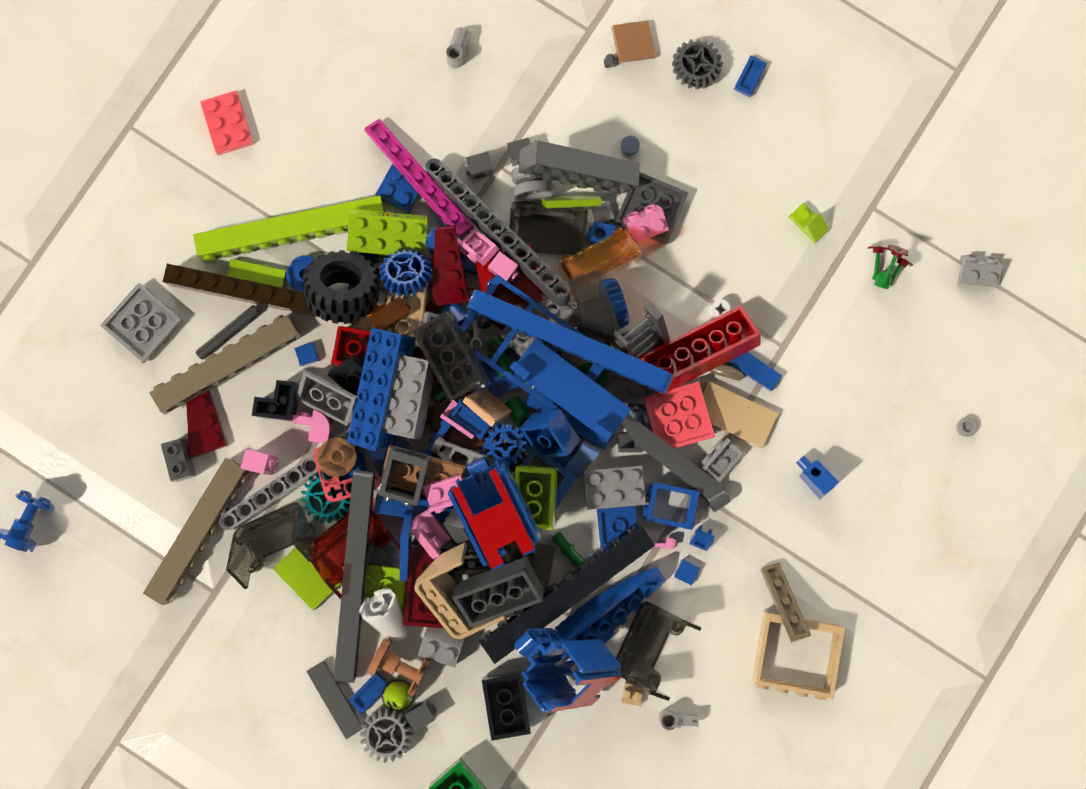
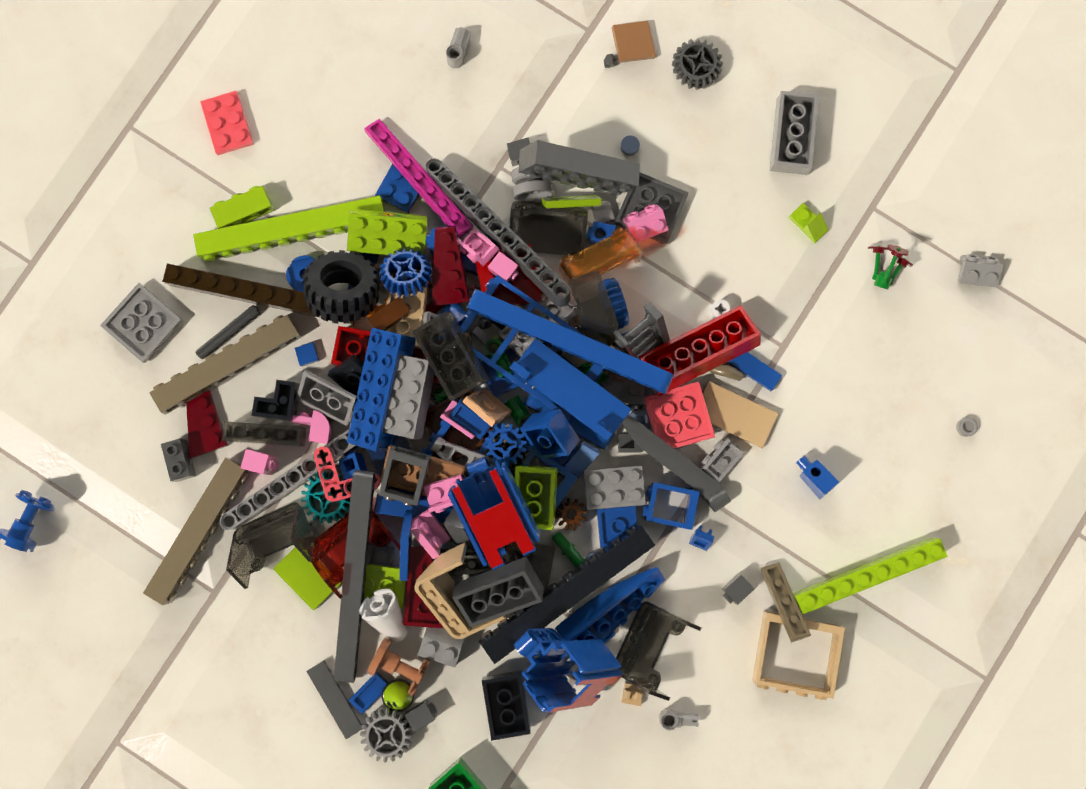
lime tile [227,259,286,288] -> none
medium nougat tile [317,437,357,477] -> none
dark grey brick [464,151,494,180] -> none
dark grey hand [470,321,483,349] -> none
bright pink hand [654,538,676,549] -> none
blue tile [673,559,700,586] -> none
blue tile [734,55,767,97] -> none
none -> lime brick [209,186,275,229]
none -> clear smoke brick [222,421,306,447]
none -> reddish brown gear [555,498,588,531]
none -> dark grey brick [722,573,754,605]
none -> light grey brick [769,91,819,175]
none -> lime brick [793,538,948,614]

